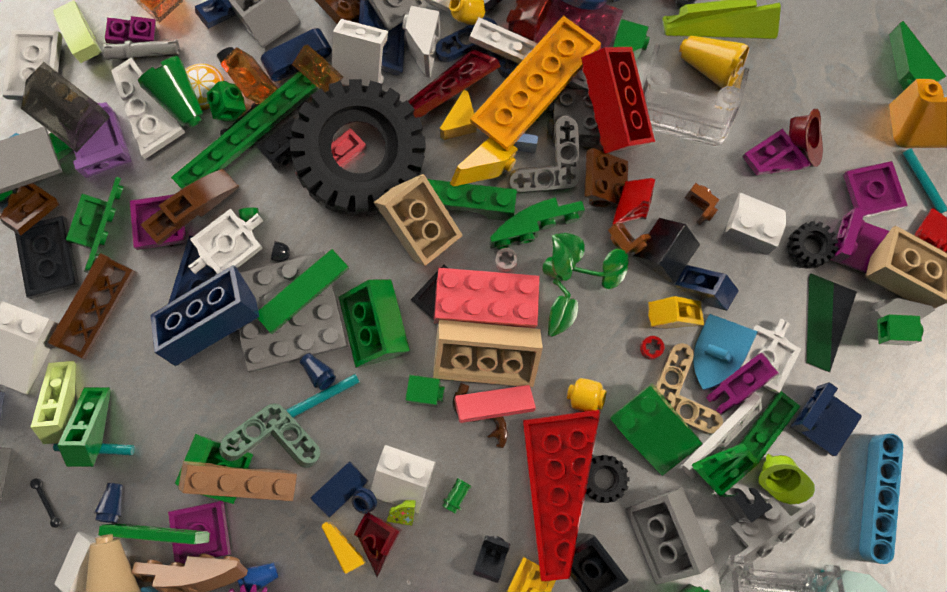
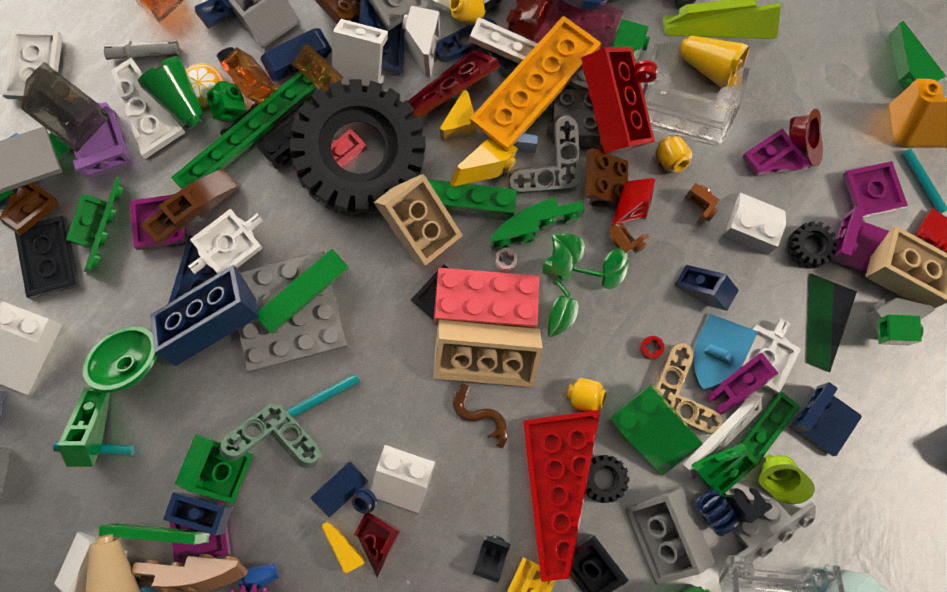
black hinge [30,478,61,528] -> none
yellowish green slope [31,361,76,444] -> none
reddish brown fence [48,253,135,359] -> none
yellowish green slope [53,0,102,63] -> none
dark blue cone [94,483,123,523] -> none
magenta slope [105,16,156,44] -> none
medium nougat arch [178,461,297,501] -> none
green hinge [238,207,259,222] -> none
black hinge [271,241,290,262] -> none
dark blue cone [299,353,336,390] -> none
green slope [338,279,410,368] -> none
lime tile [387,500,416,526] -> none
green brick [405,375,445,407] -> none
green pin [442,478,472,514] -> none
coral tile [454,385,536,423] -> none
black slope [633,218,700,284] -> none
yellow slope [648,296,704,329] -> none
dark azure beam [859,434,904,564] -> none
none -> green dish [82,326,157,393]
none -> dark blue brick [163,492,233,535]
none -> red bush [634,60,657,83]
none -> yellow head [656,136,692,172]
none -> dark blue gear [694,489,739,537]

